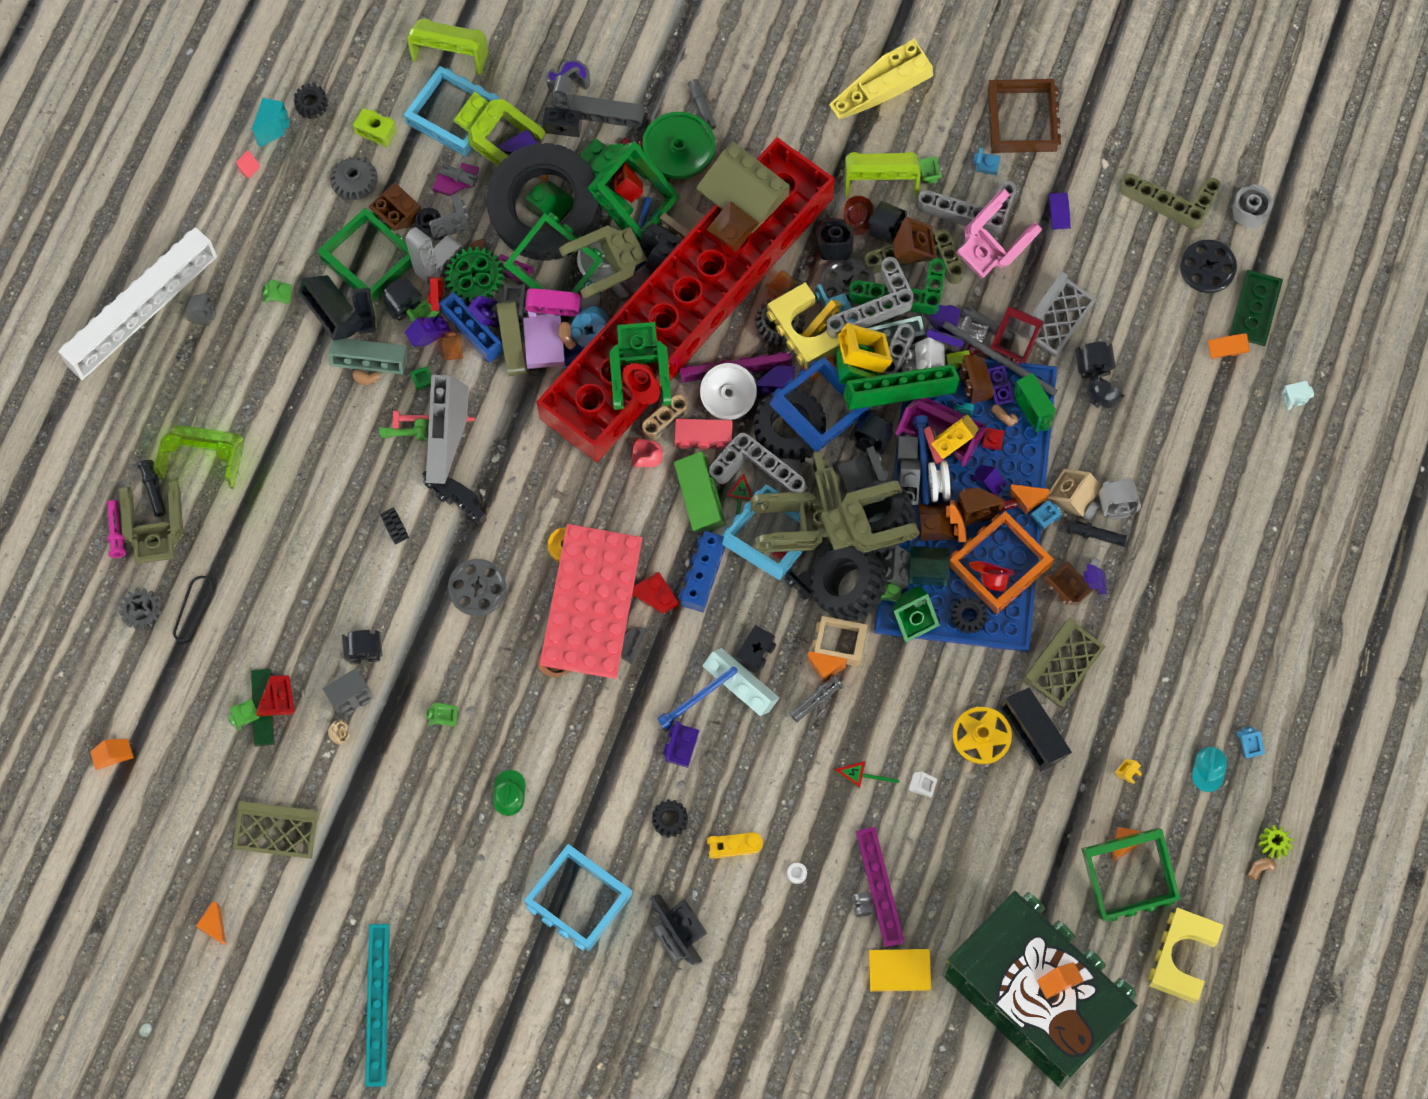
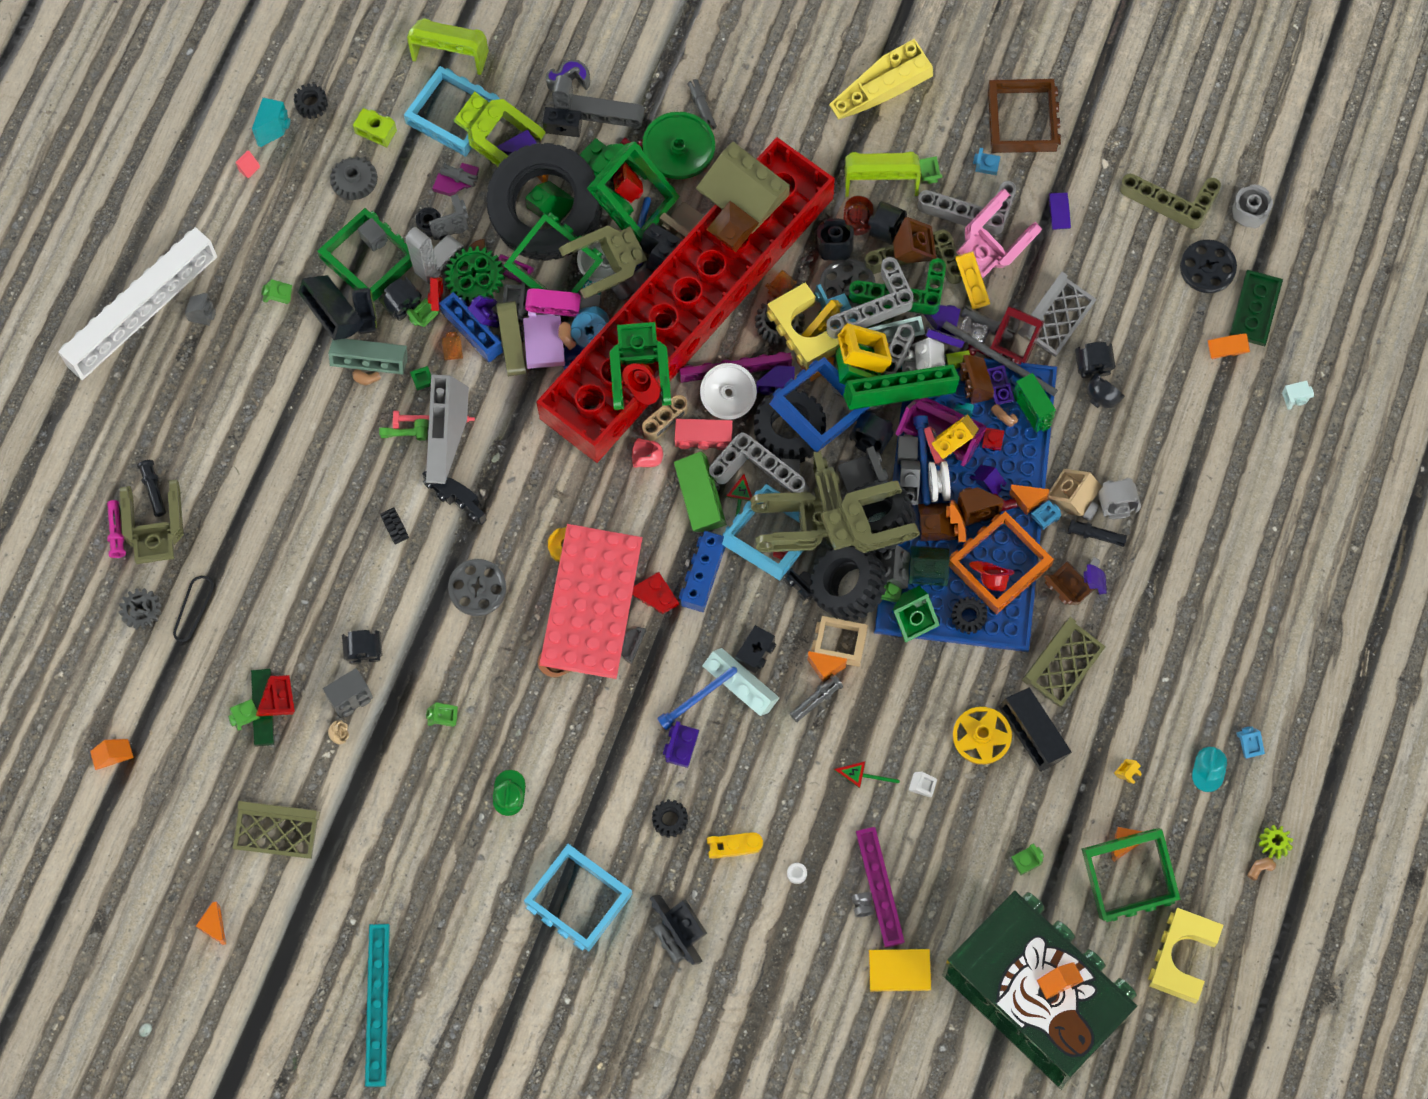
clear neon green windscreen [154,425,244,489] -> none
reddish brown slope [369,183,421,231] -> none
dark purple slope [404,316,451,347] -> none
none -> dark grey brick [357,218,388,252]
none -> yellow plate [955,251,991,309]
none -> bright green bracket [1011,843,1044,875]

